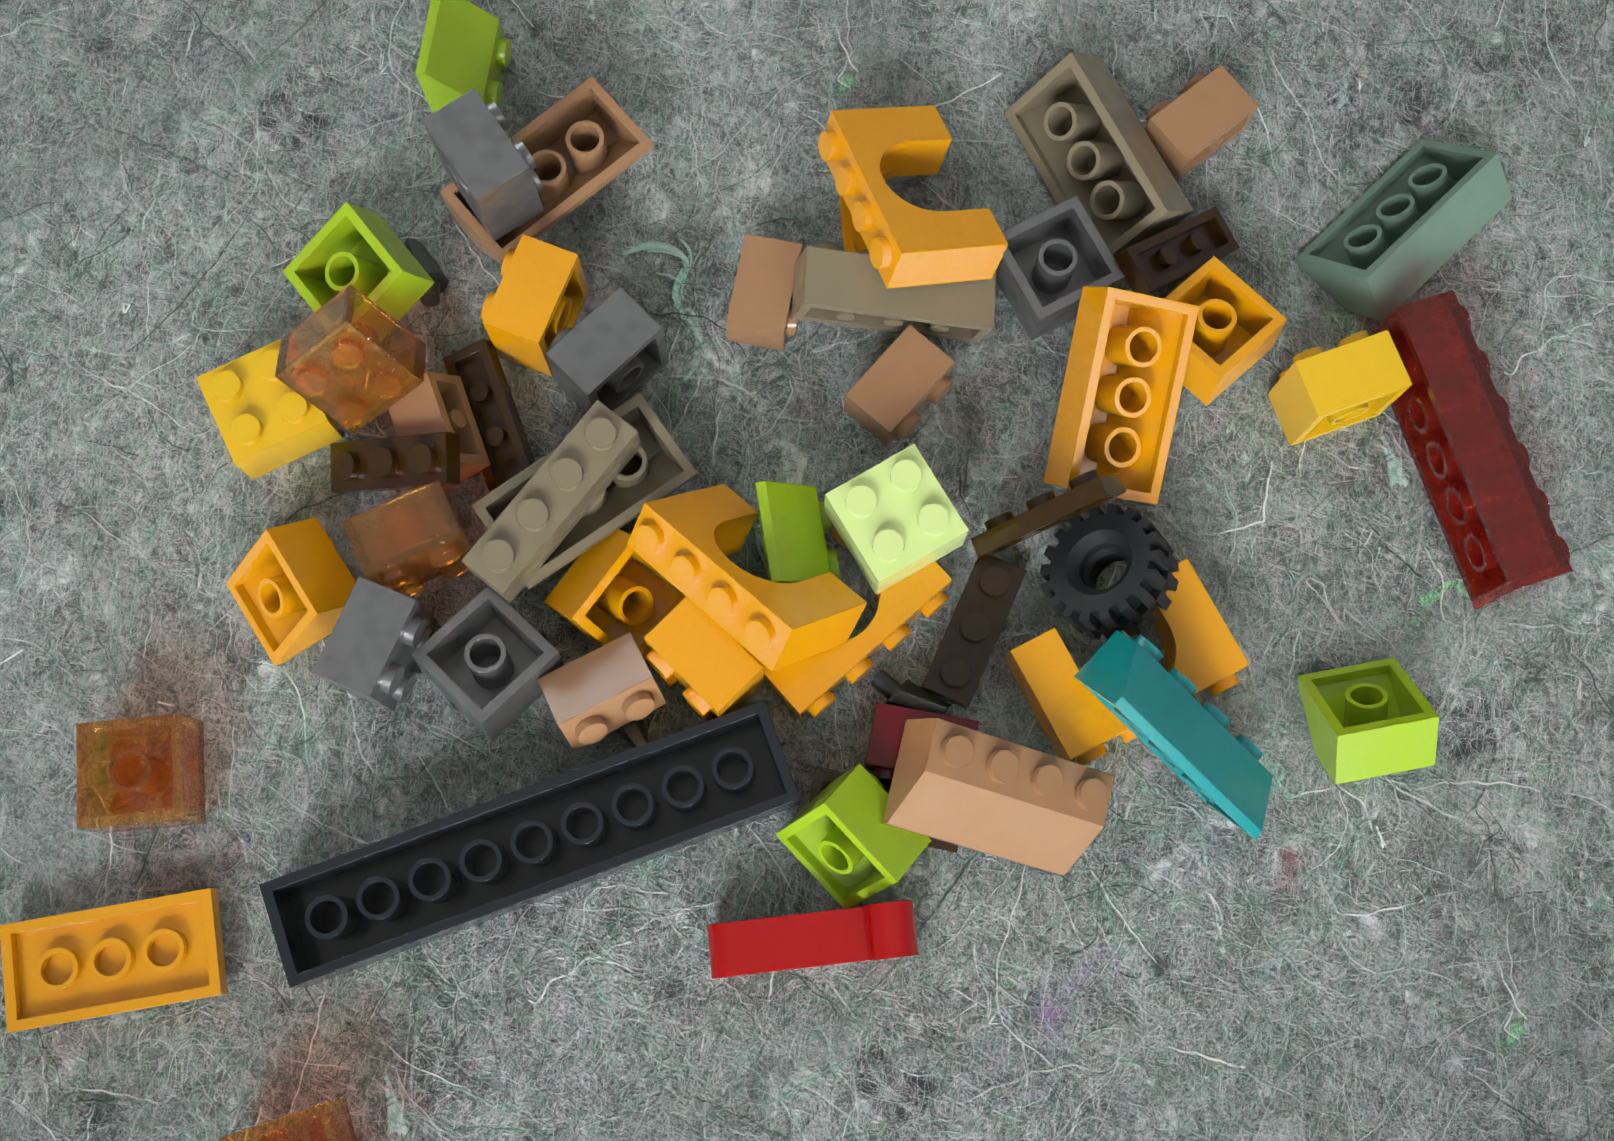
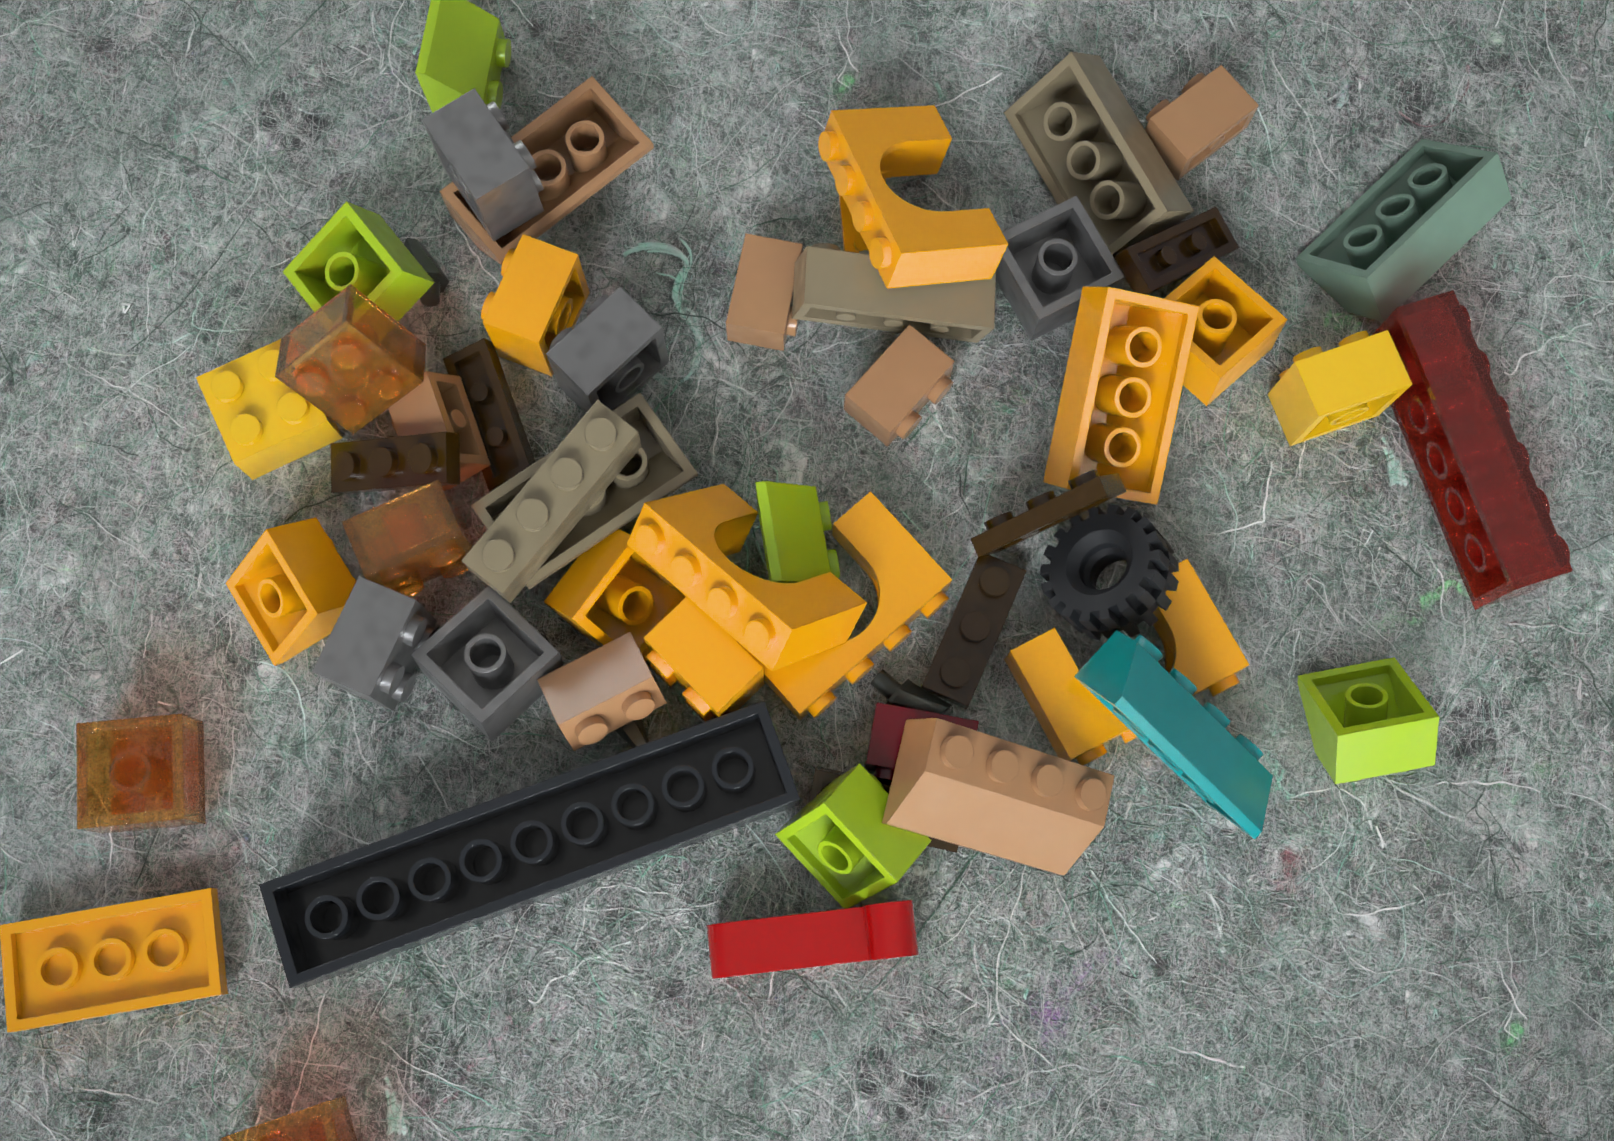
yellowish green brick [824,444,969,595] -> none

